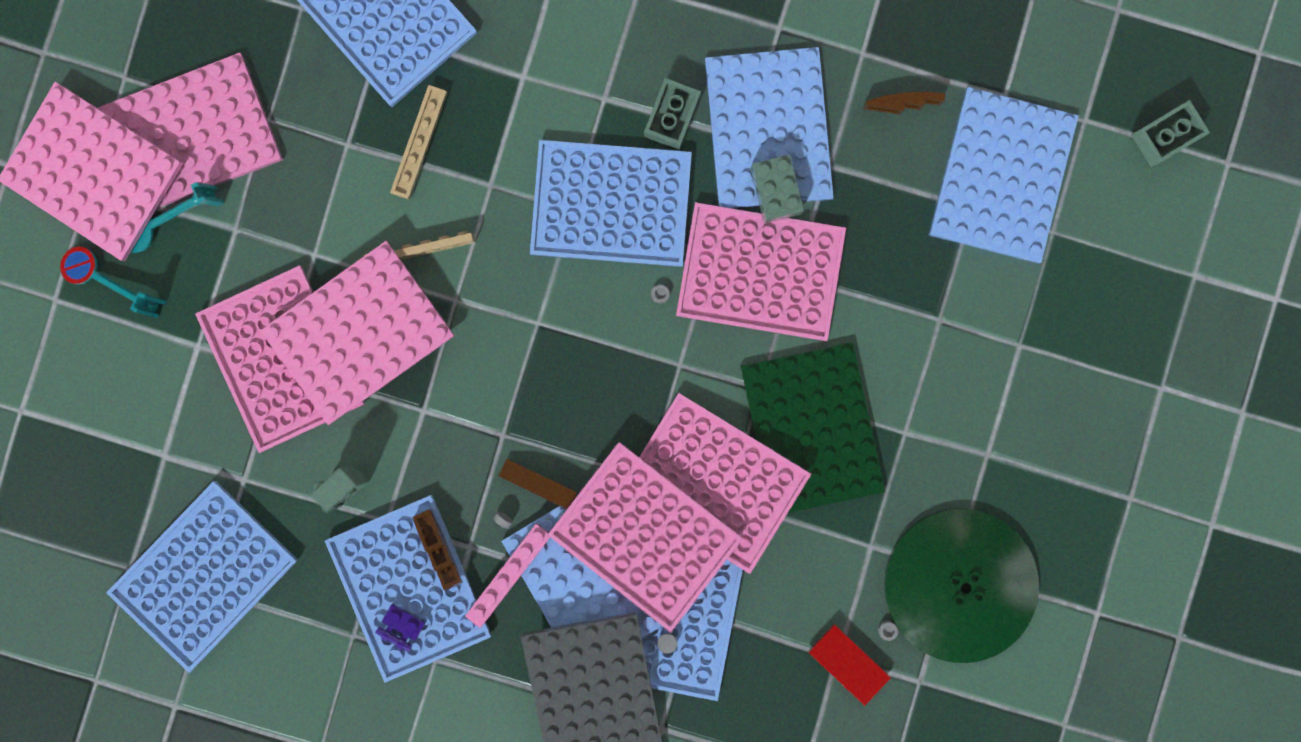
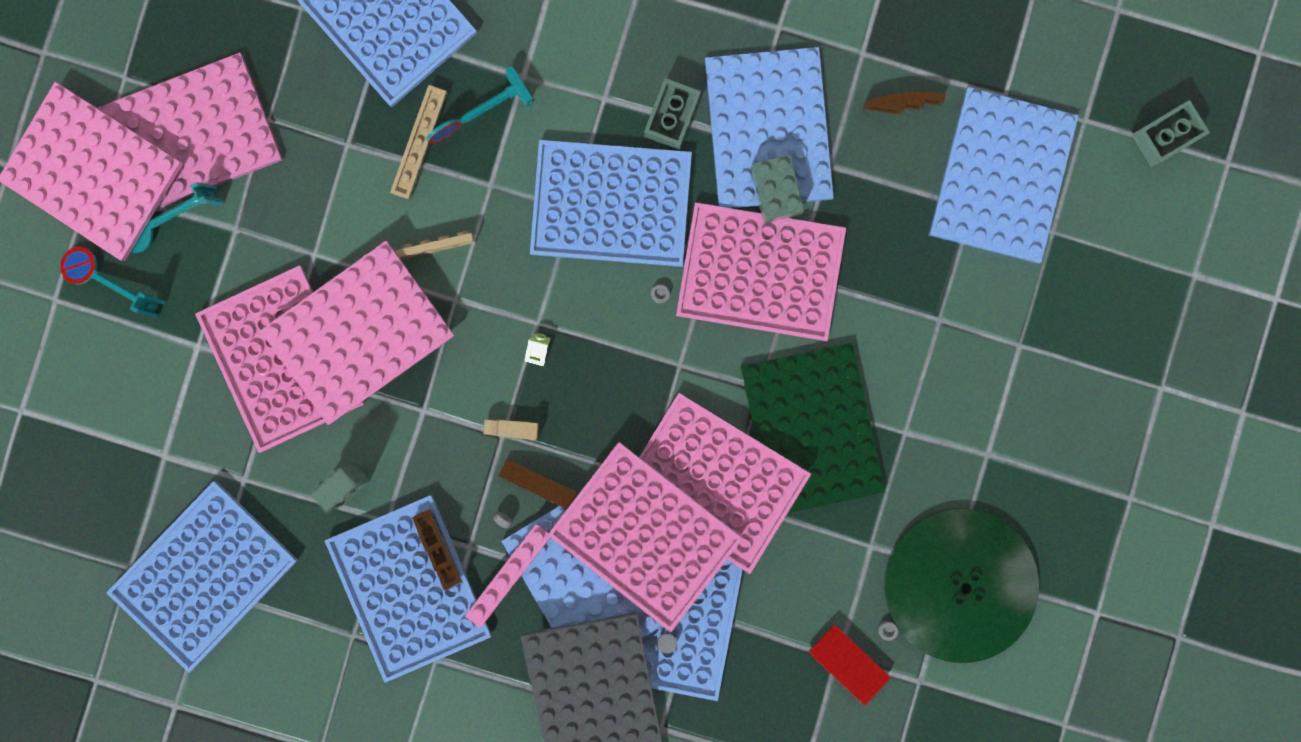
dark purple plate [375,603,426,652] -> none
none -> teal piece [426,66,533,144]
none -> tan leg [483,419,539,441]
none -> bracket [525,333,551,366]

